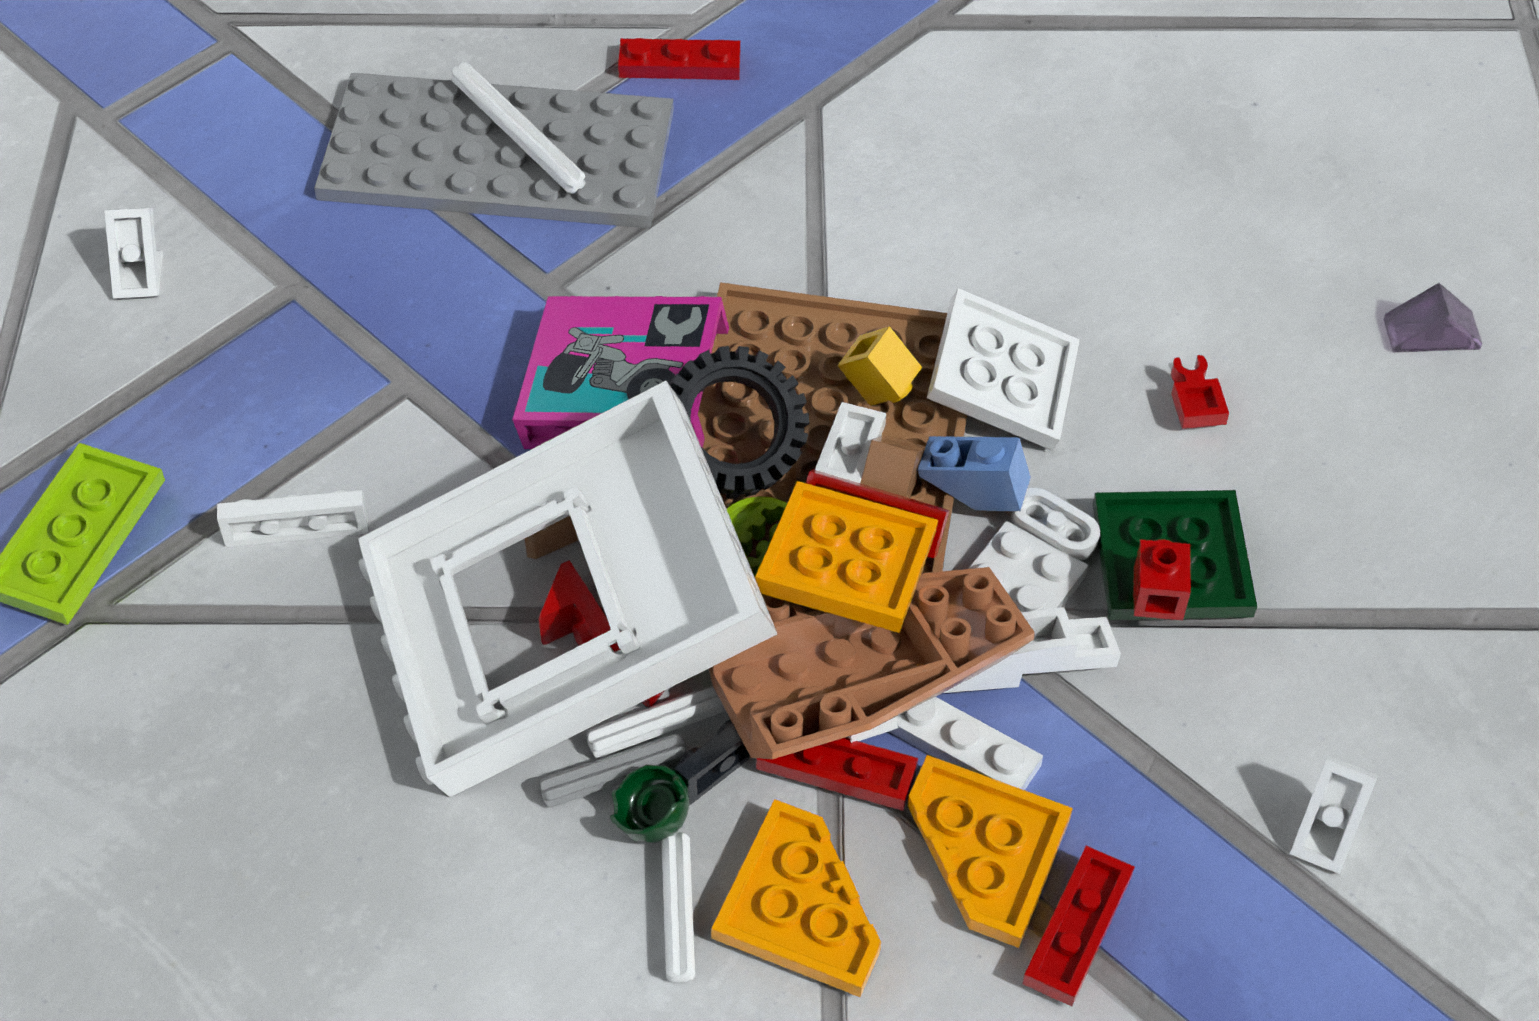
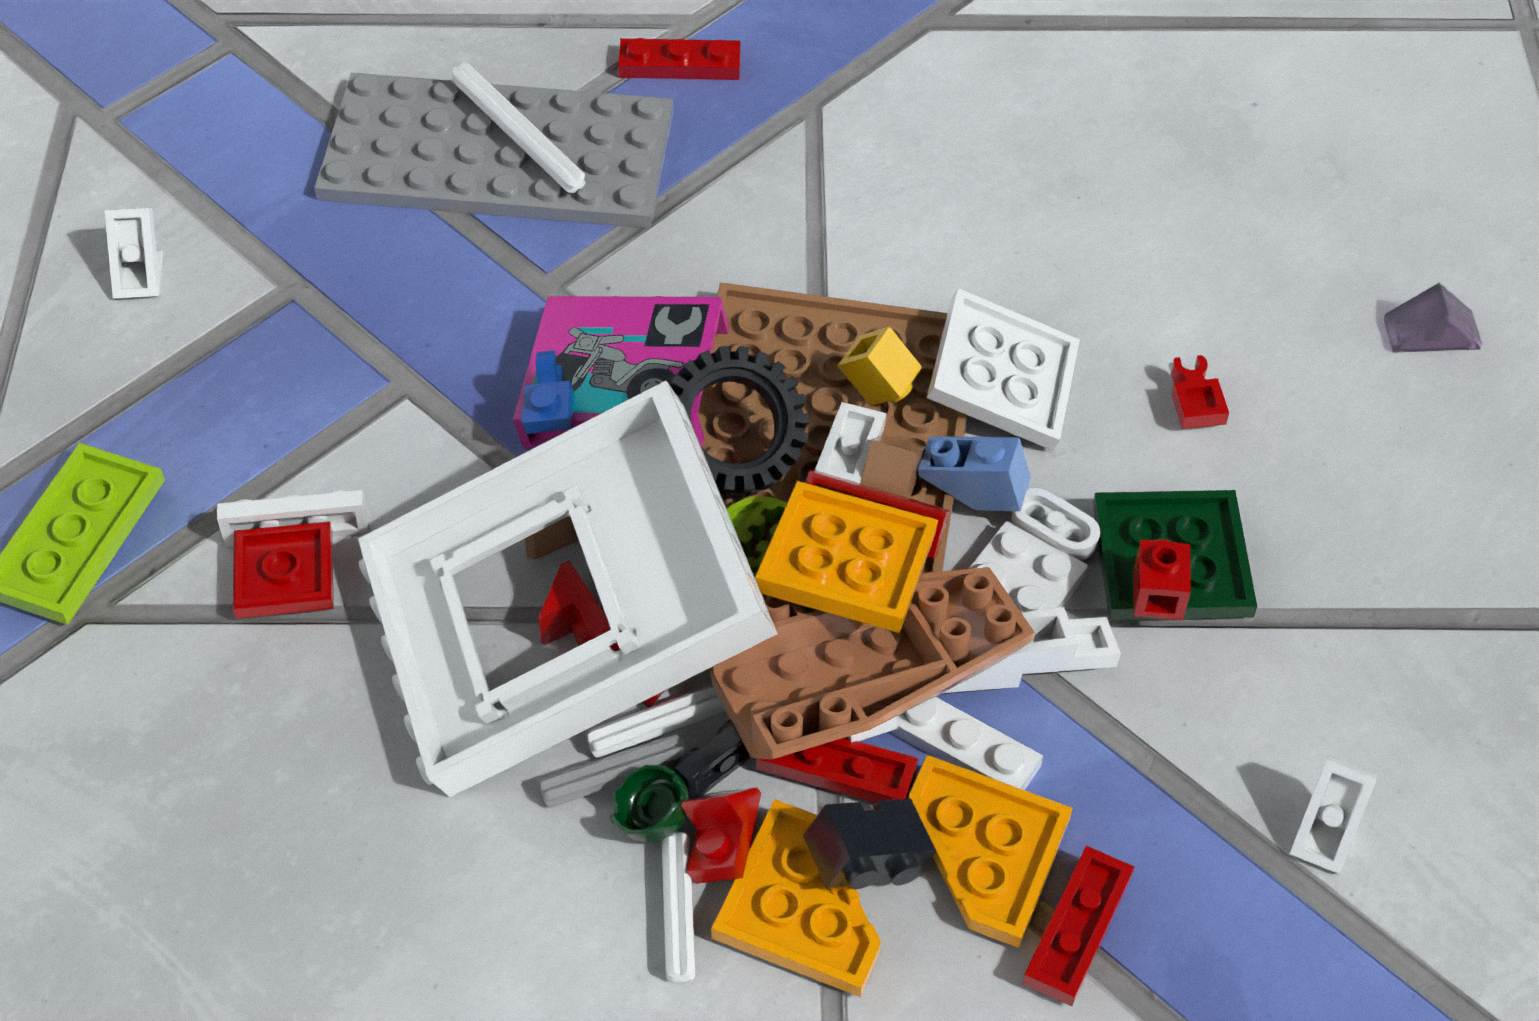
none -> red plate [233,521,334,619]
none -> blue plate [522,350,574,434]
none -> red slope [681,787,761,884]
none -> black brick [803,799,936,890]

